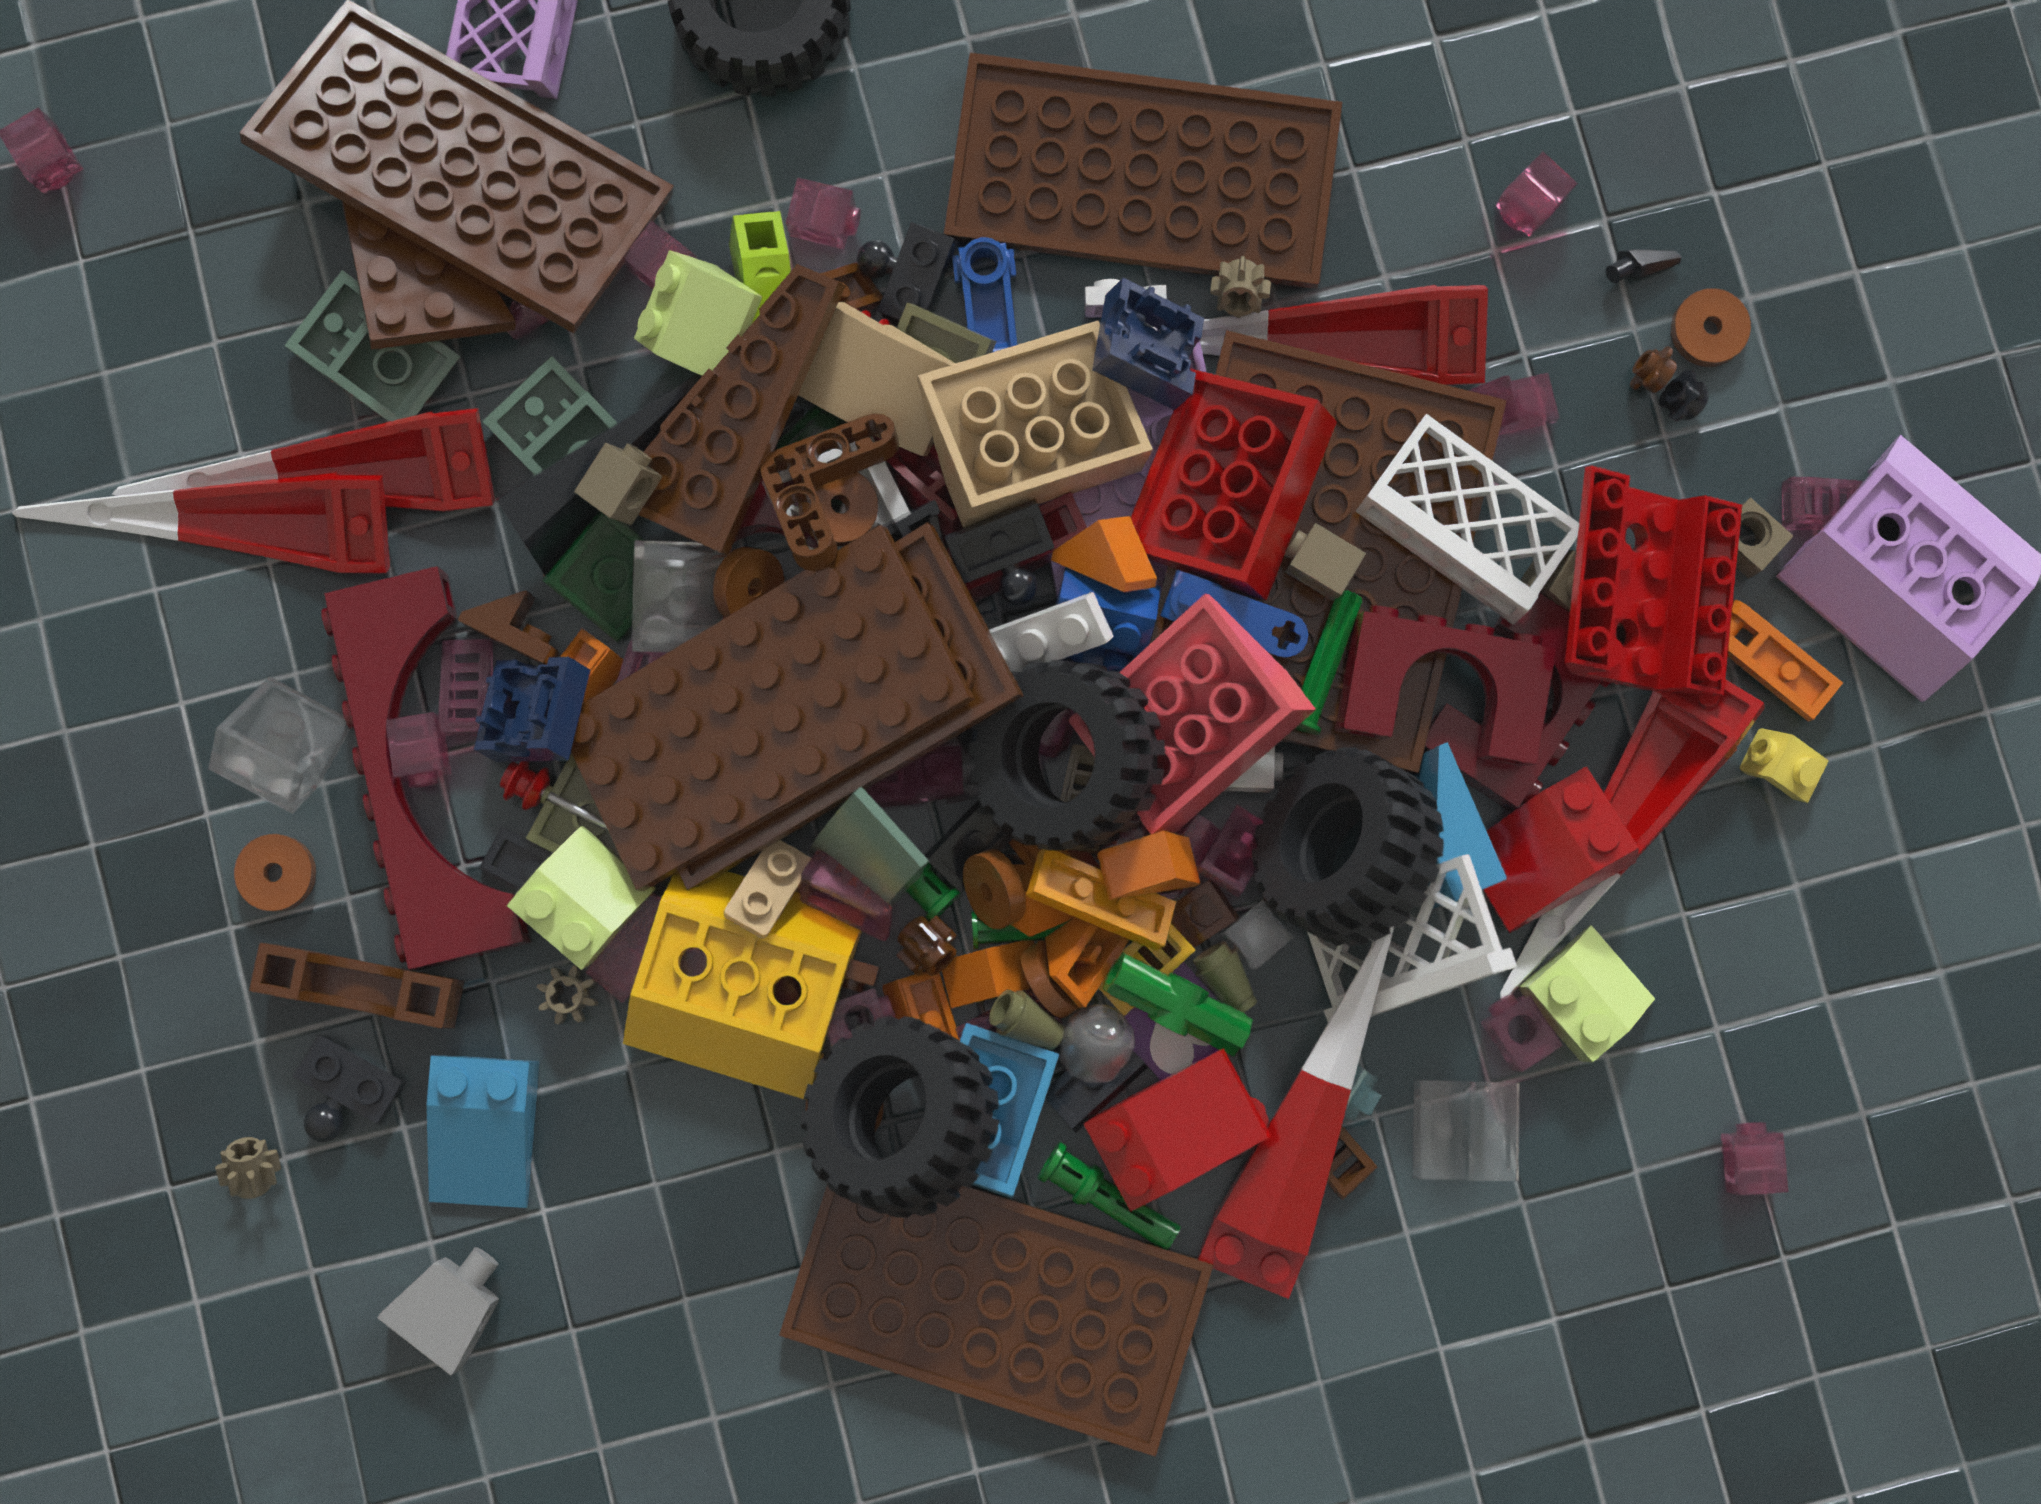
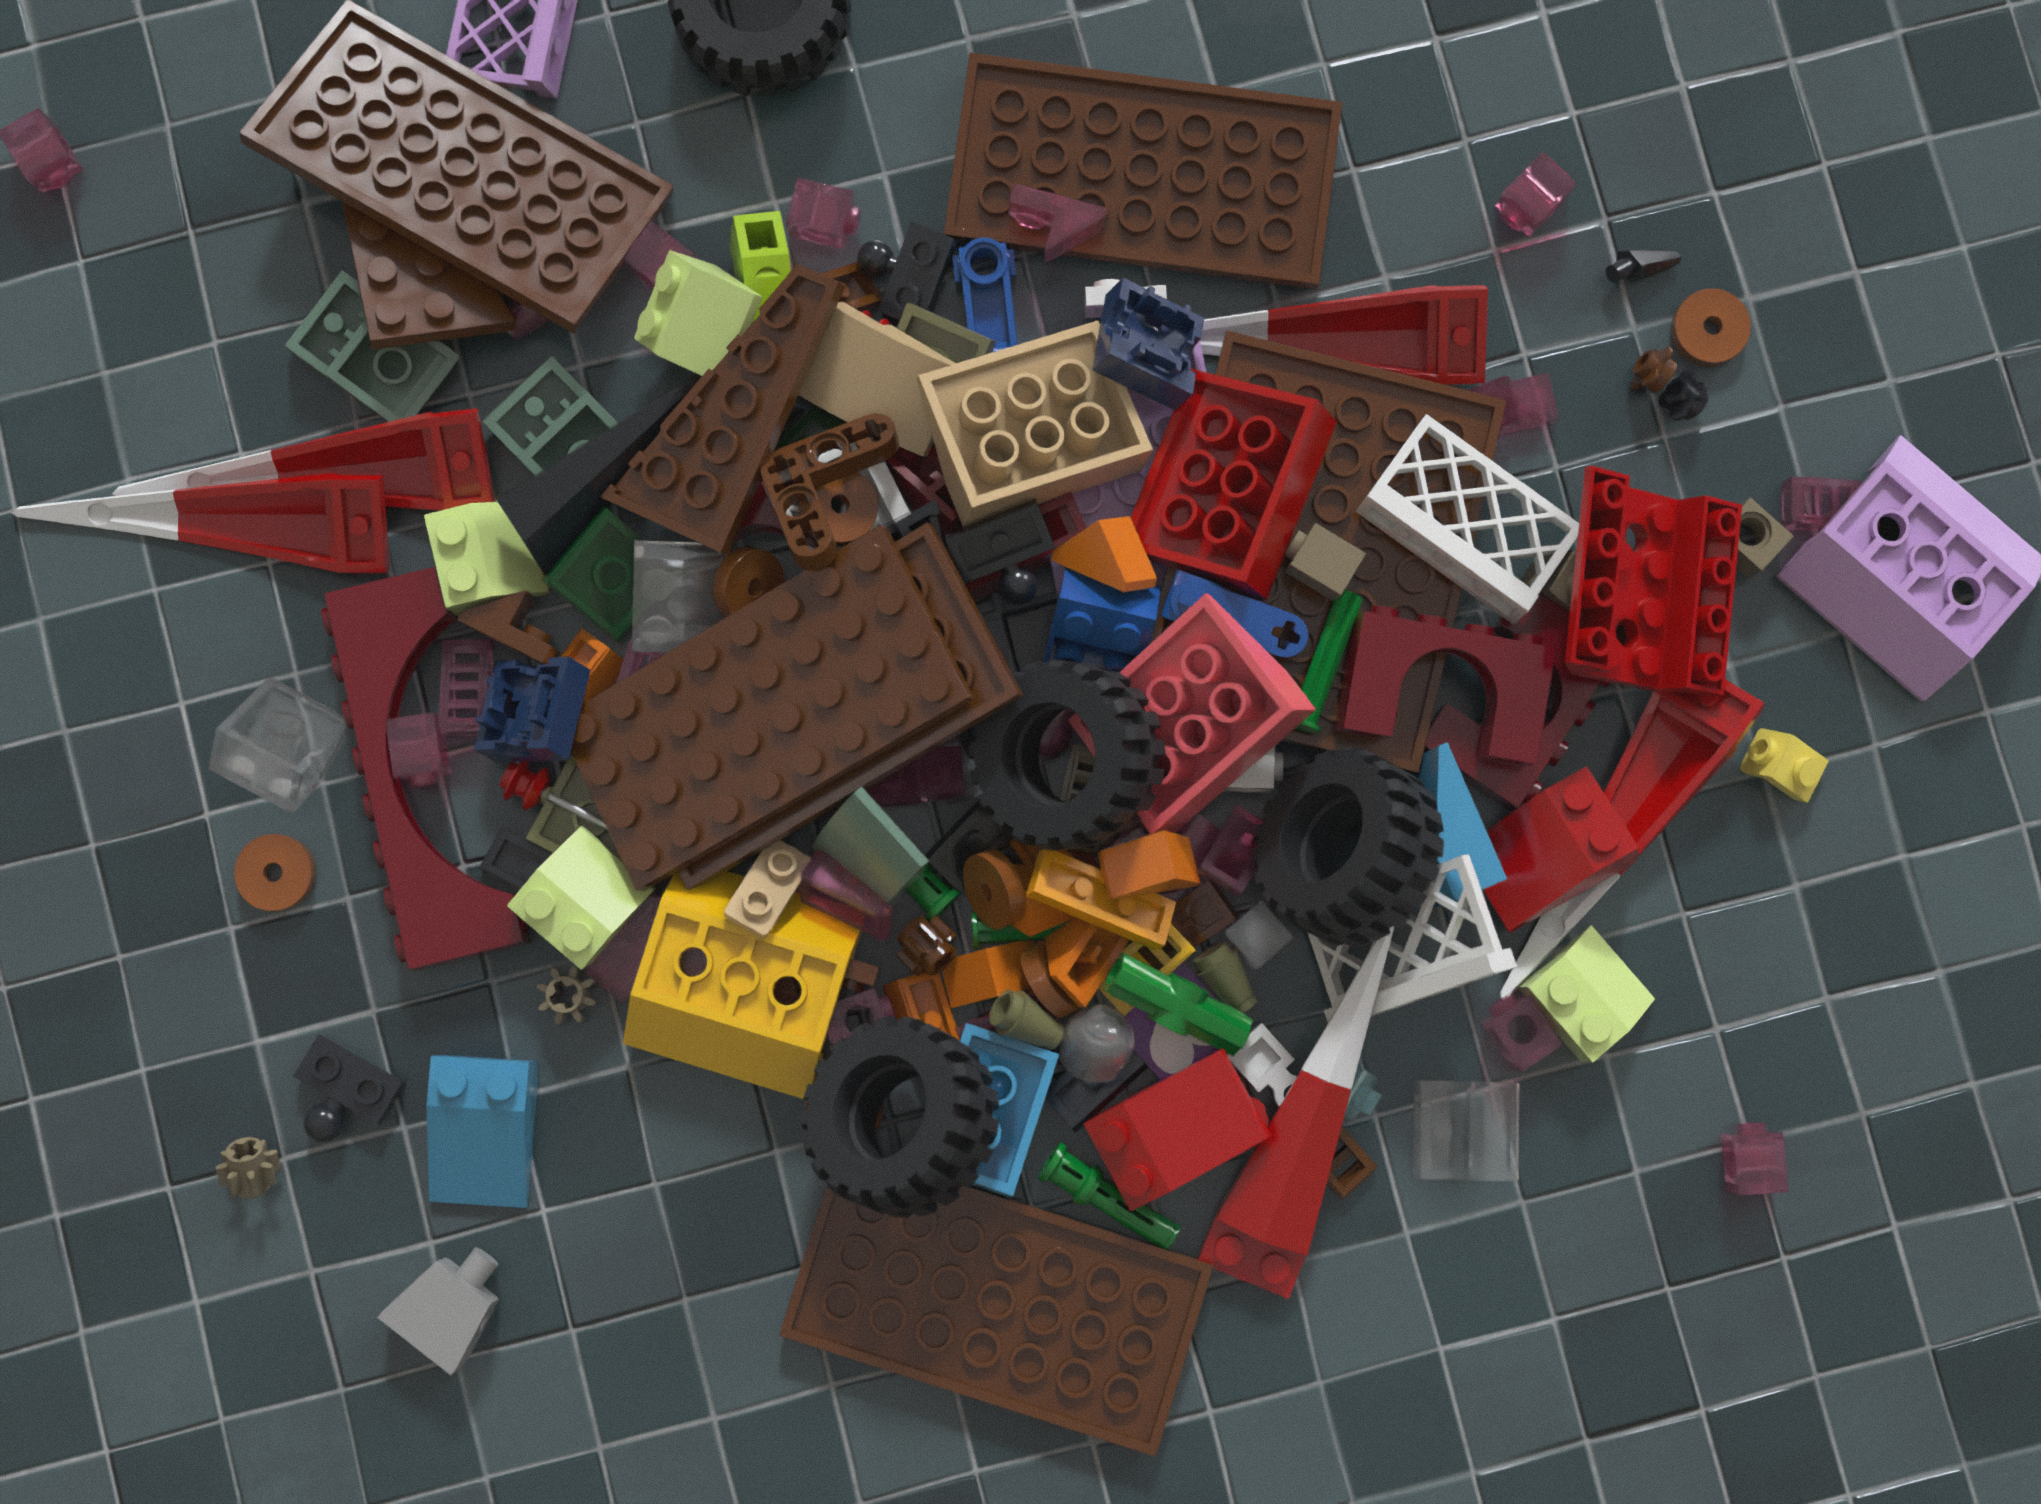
reddish brown arch [249,942,465,1029] -> none
dark tan brick [574,443,663,525] -> none
white plate [989,592,1113,673] -> none
dark tan gear [1210,256,1271,318] -> none
orange plate [1728,600,1843,722] -> none
none -> yellowish green slope [424,502,550,616]
none -> clear pink slope [1009,183,1107,262]
none -> white plate [1227,1023,1297,1107]

